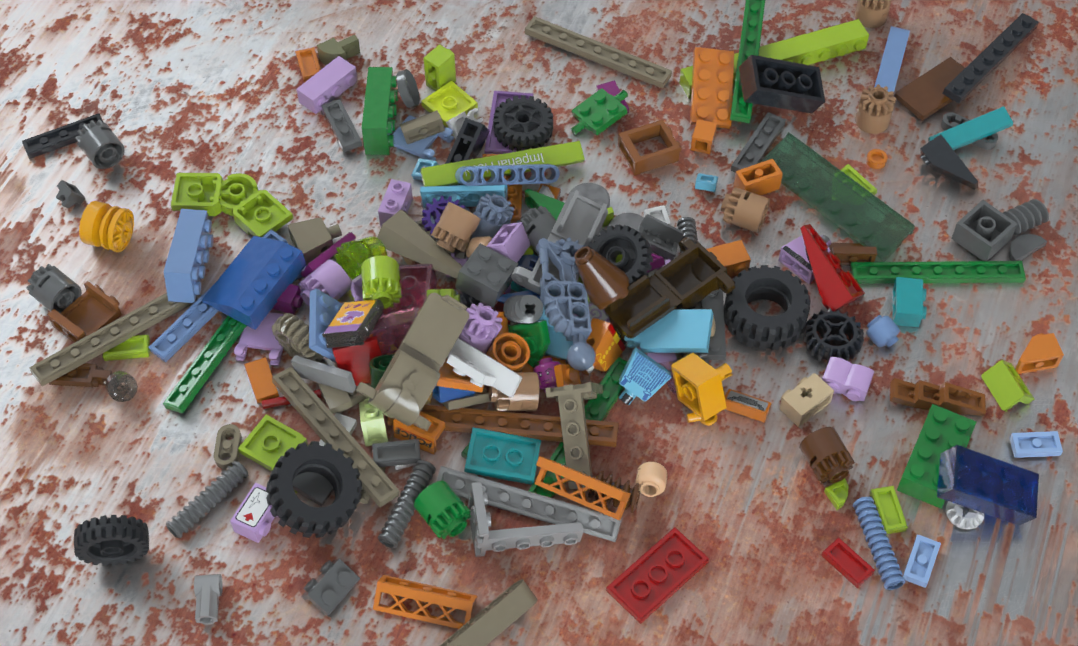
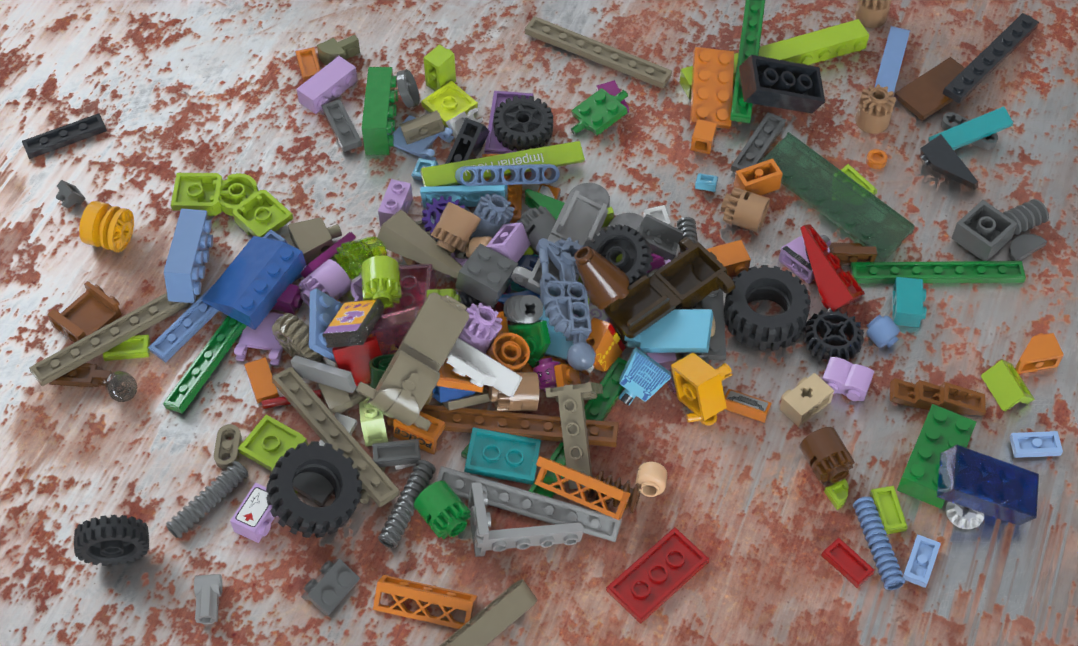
dark grey gear [26,264,82,313] -> none
dark grey gear [75,120,125,169] -> none
dark orange window [618,119,681,176] -> none

